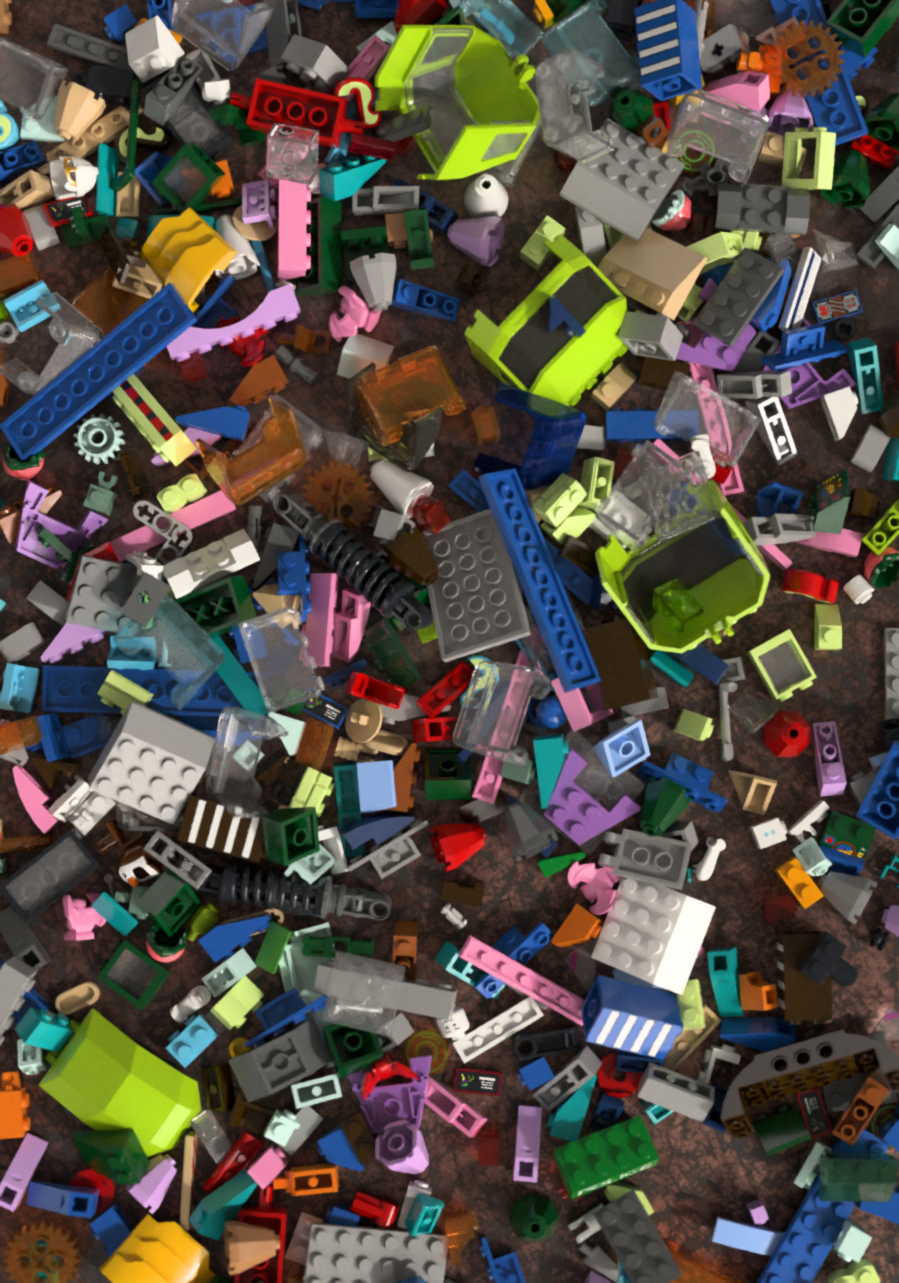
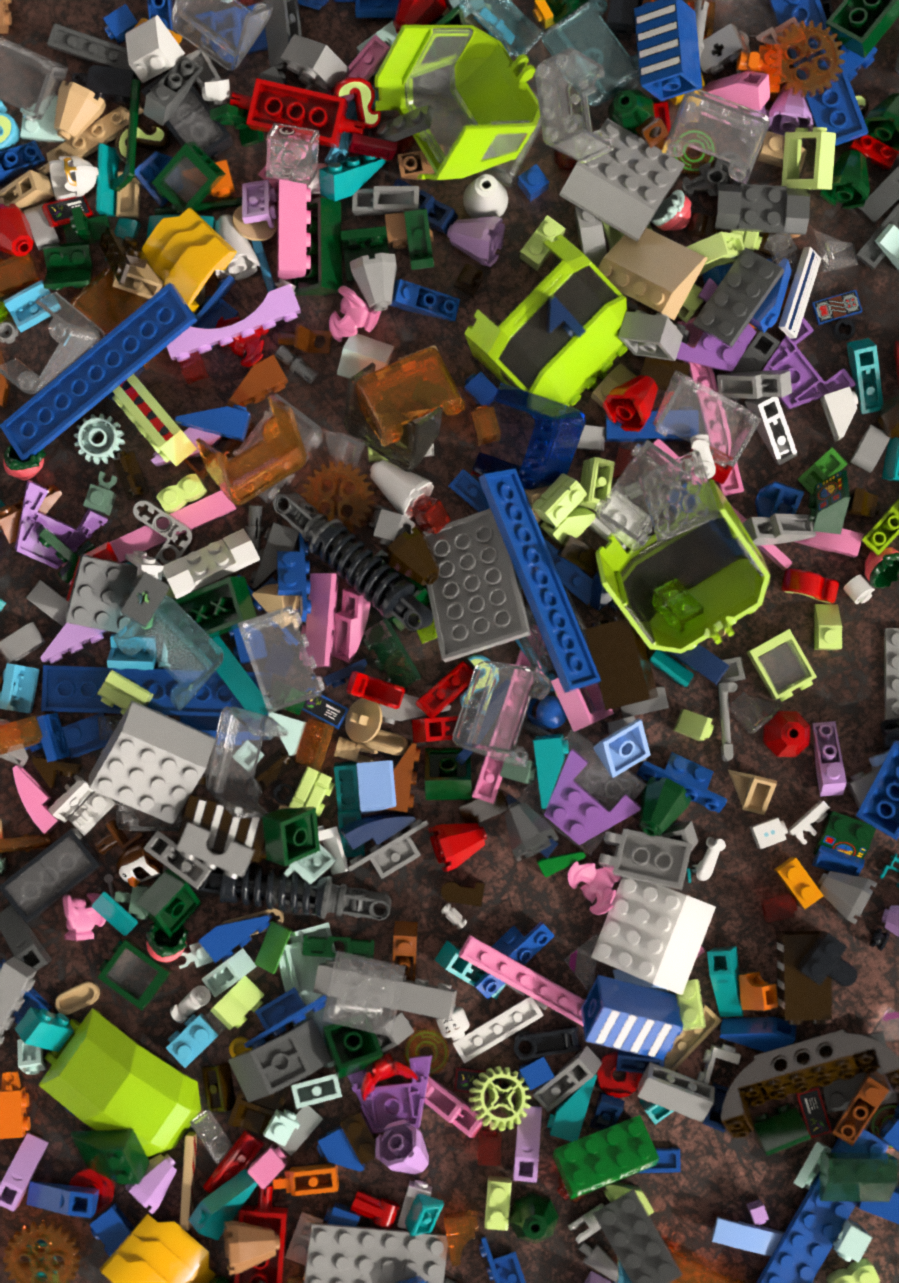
lime plant [186,902,220,942] -> none
orange slope [550,904,604,948] -> none
blue bracket [761,323,849,371] -> none
light aqua bracket [793,837,832,877] -> none
none -> dark green bracket [43,241,94,290]
none -> light grey arch [177,822,255,879]
none -> light aqua plate [179,942,214,969]
none -> medium nougat slope [397,147,443,181]
none -> blue brick [464,372,500,410]
none -> yellowish green gear [468,1066,532,1131]
none -> yellowish green brick [484,1176,512,1230]
none -> blue brick [517,164,549,202]
none -> red cone [603,375,658,432]
none -> blue tile [638,1147,681,1173]
none -> bright green slope [797,447,848,494]

